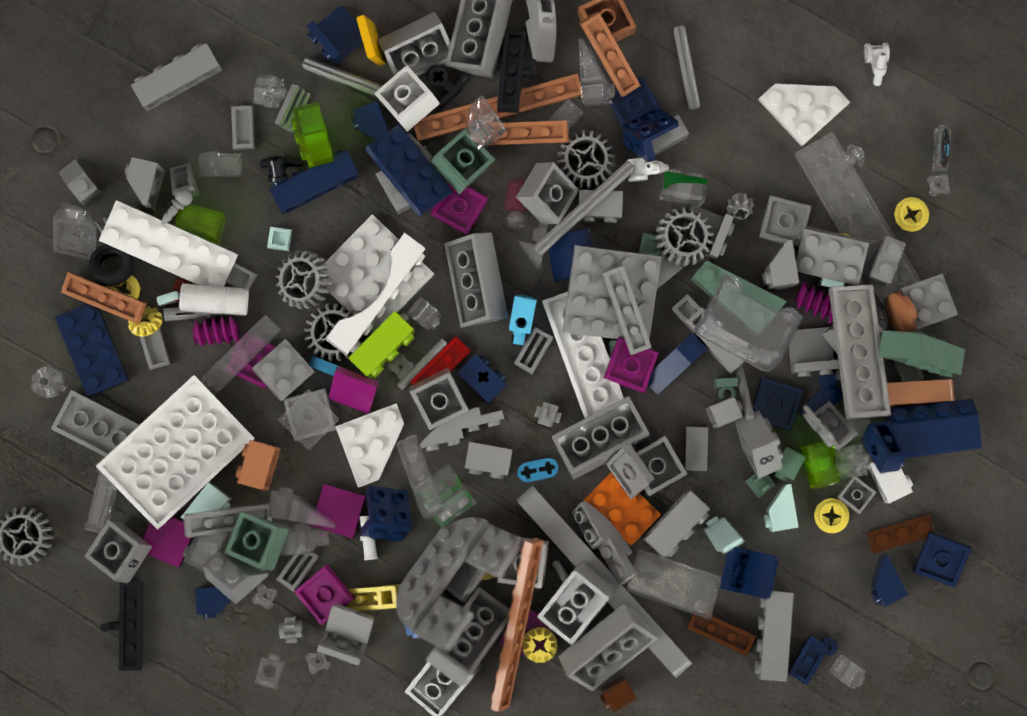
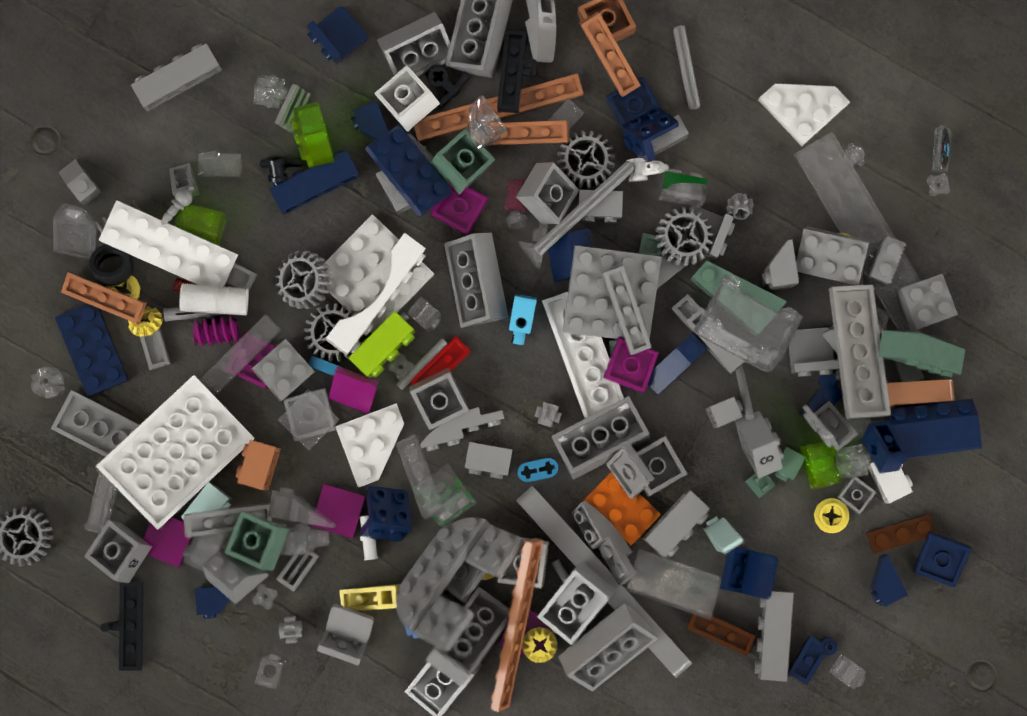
light grey slope [125,157,165,212] -> none
light aqua tile [156,291,180,307] -> none
light grey tile [231,105,255,150] -> none
light aqua tile [267,226,292,252] -> none
magenta tile [294,564,355,626] -> none
light grey axle [302,57,382,96] -> none
clear plate [305,651,330,674] -> none
yellow tile [356,15,386,66] -> none
dark blue brick [457,354,507,404] -> none
light grey tile [514,326,554,375] -> none
clear slope [579,39,615,107] -> none
reddish brown brick [600,675,637,713] -> none
light grey tile [685,427,708,471] -> none
sand green tile [714,377,739,399] -> none
dark blue tile [752,377,804,431] -> none
light grey tile [759,195,812,248] -> none
light aqua slope [764,484,799,532] -> none
magenta piece [794,282,833,324] -> none
light aqua tile [818,278,844,288] -> none
white piece [864,43,889,86] -> none
nougat tile [885,291,917,333] -> none
light yellow gear [894,197,929,232] -> none

